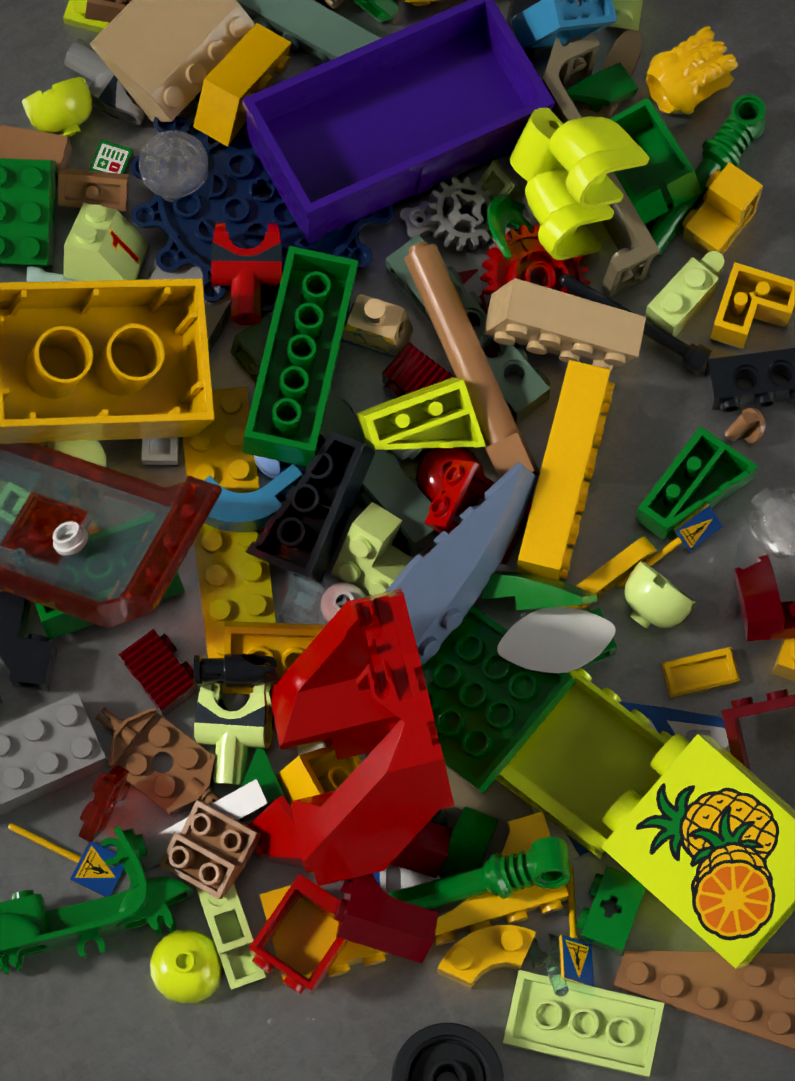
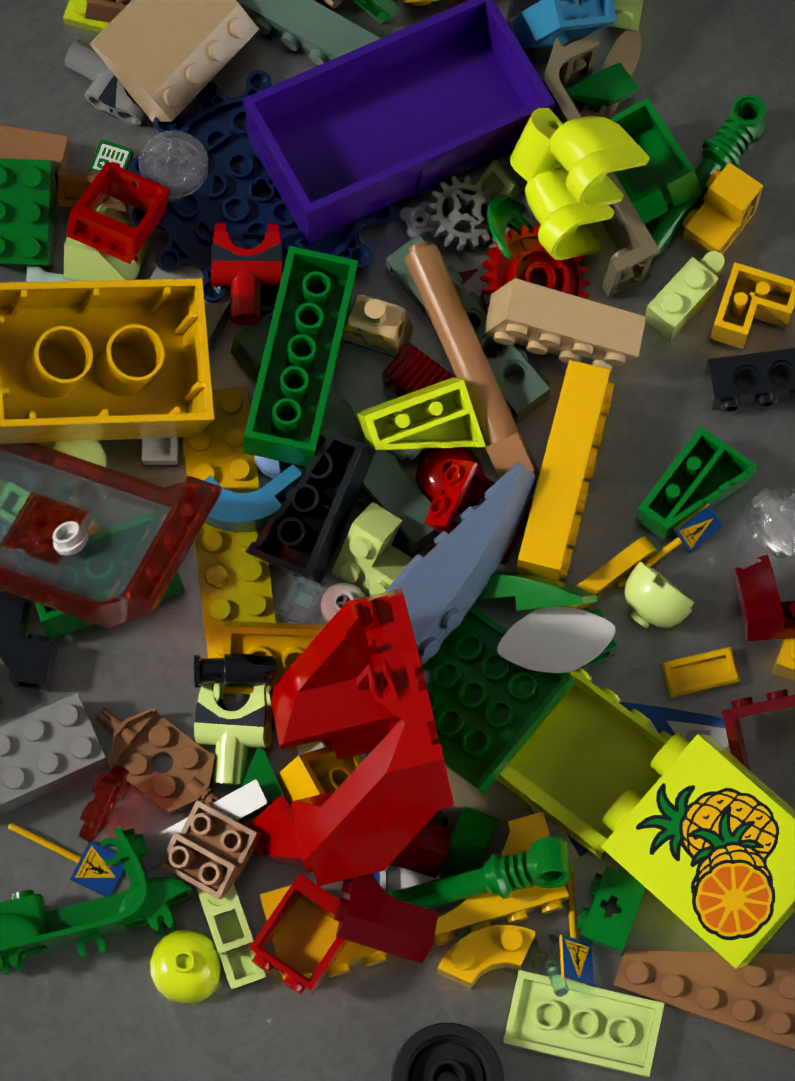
neon yellow cylinder [22,77,92,137] -> none
dark red brick [118,629,198,716] -> none
yellow wedge [193,23,292,147] -> none
black piece [559,274,712,375] -> none
yellow piece [646,26,738,115] -> none
medium nougat plate [725,408,766,443] -> none
none -> red window [67,161,170,264]

